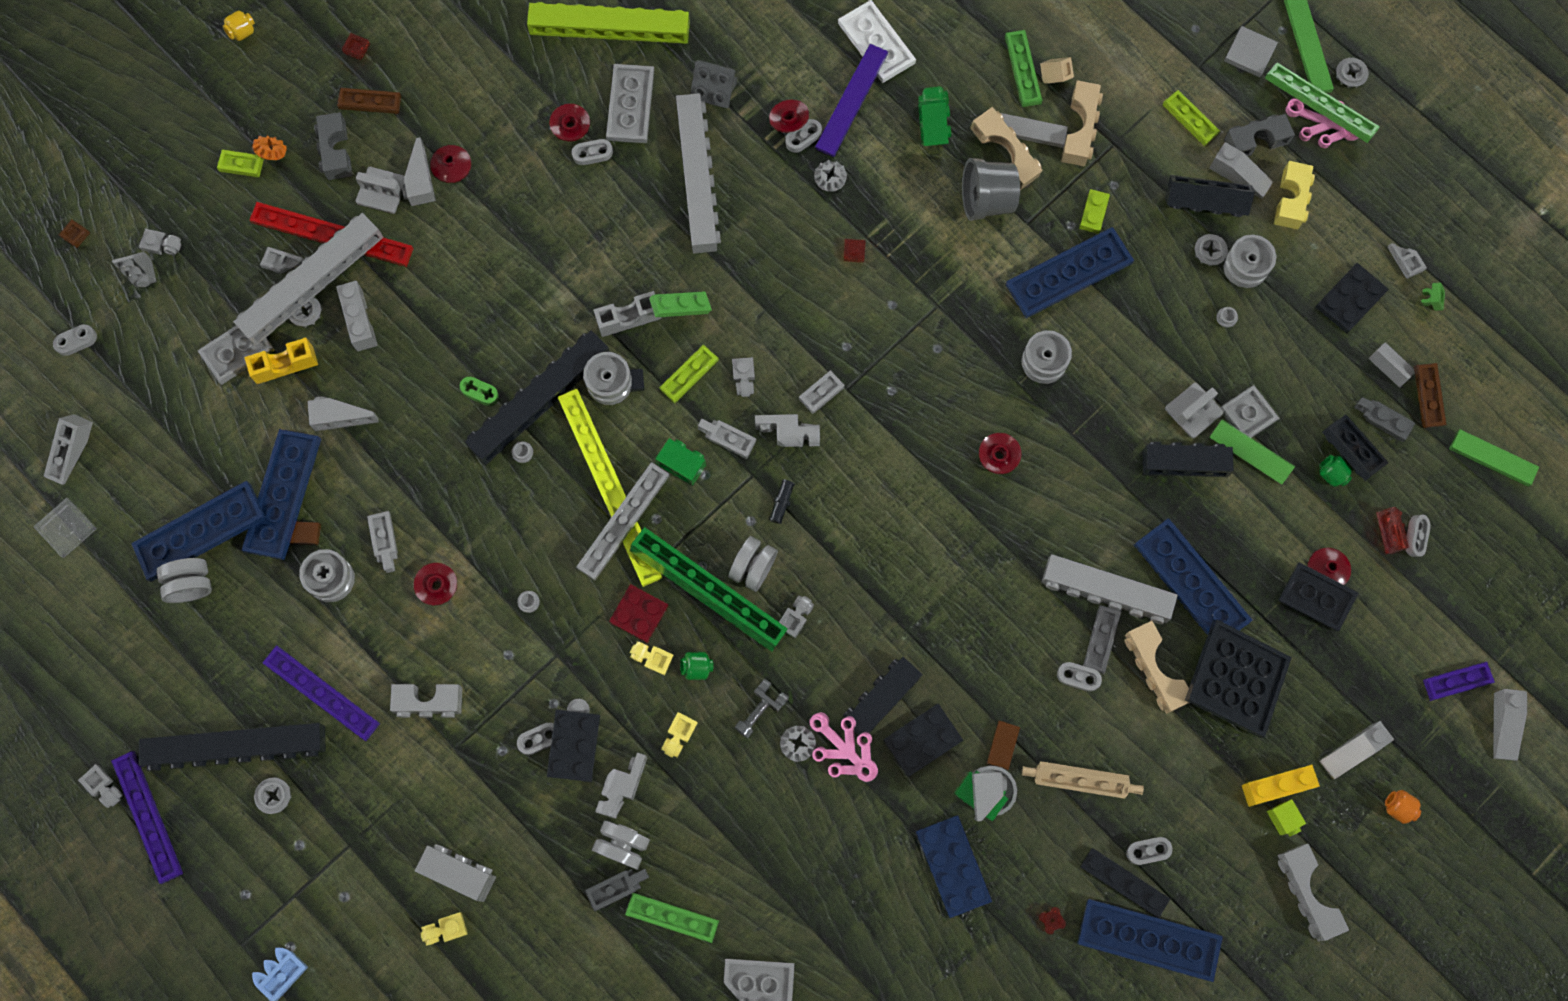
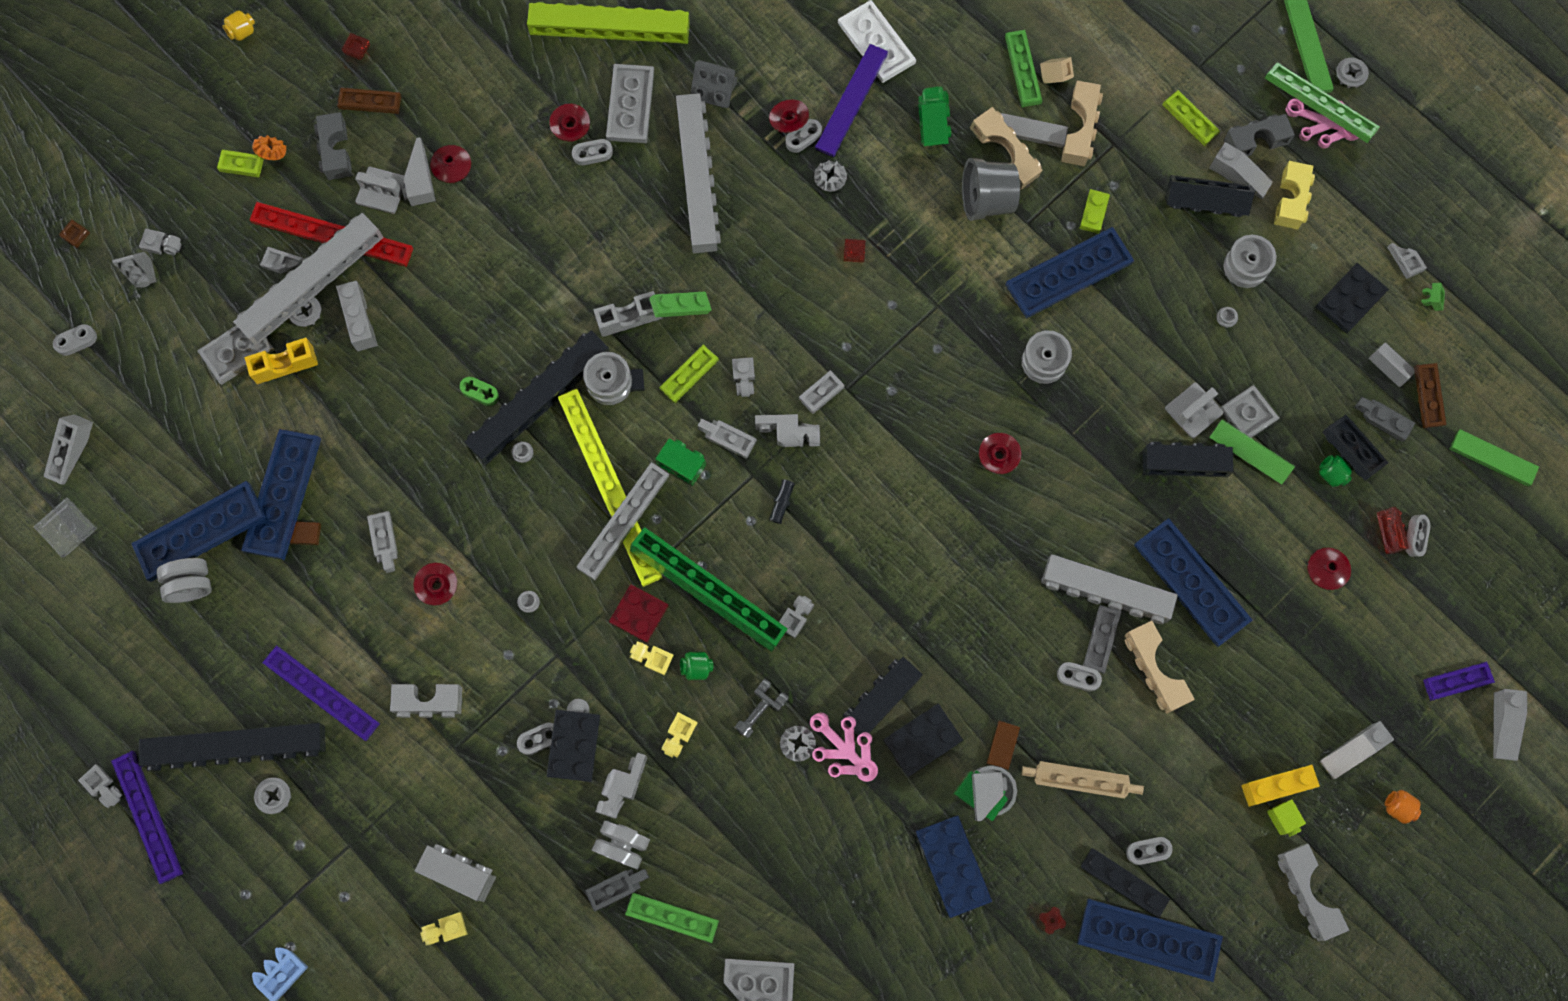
light grey wheel [300,549,355,602] -> none
light grey slope [308,397,378,431] -> none
light grey wheel [728,536,778,592] -> none
black plate [1185,619,1292,738] -> none
light grey gear [1194,234,1228,266] -> none
light grey tile [1224,26,1278,78] -> none
black plate [1278,562,1359,632] -> none

